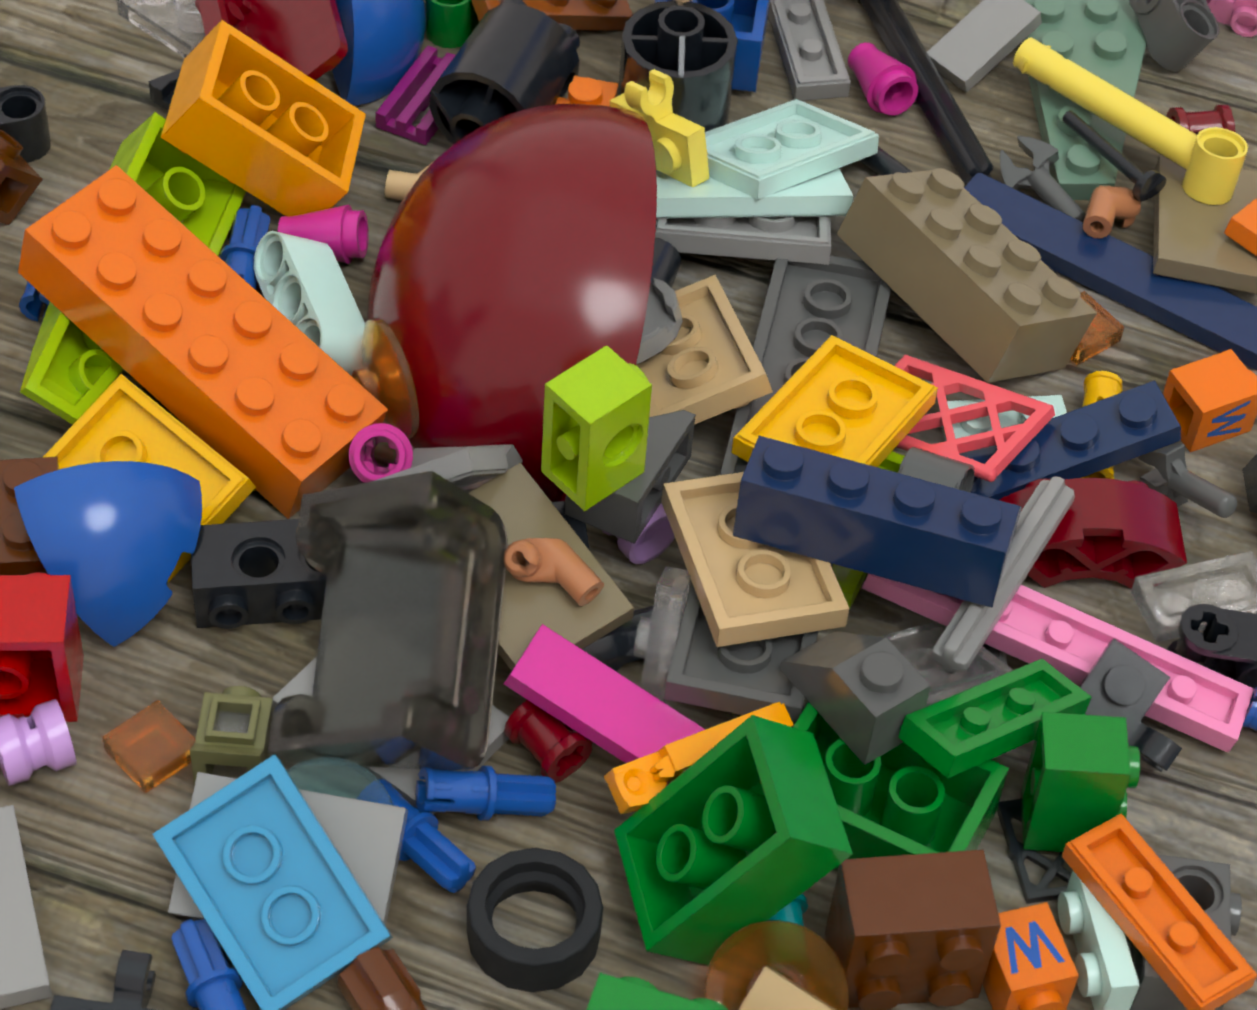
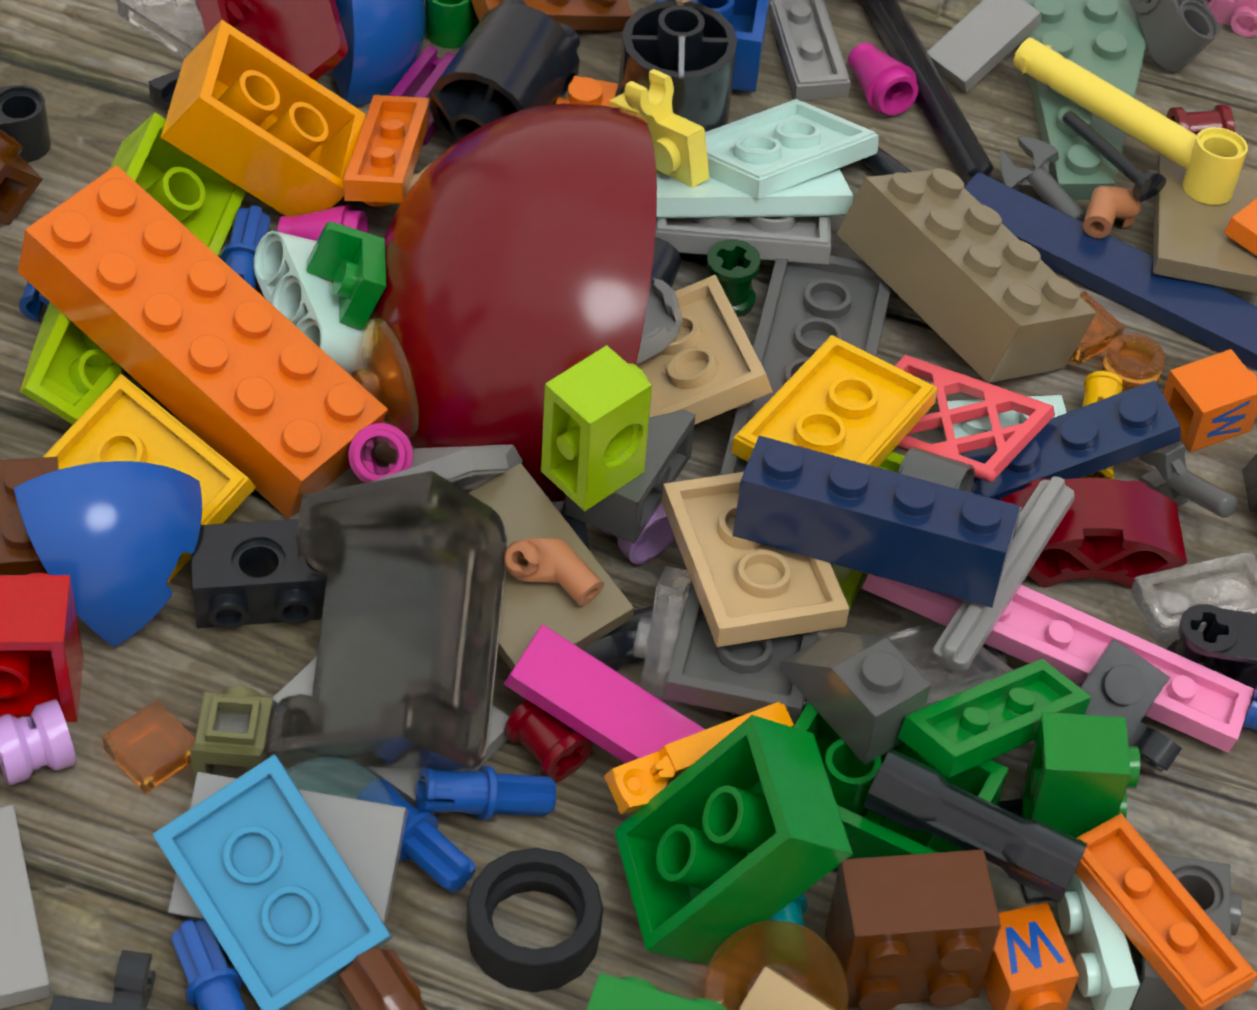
none -> green bracket [307,222,386,330]
none -> orange plate [343,95,431,207]
none -> dark green bush [706,239,761,317]
none -> black axle [863,748,1088,902]
none -> clear orange tile [1102,334,1166,391]

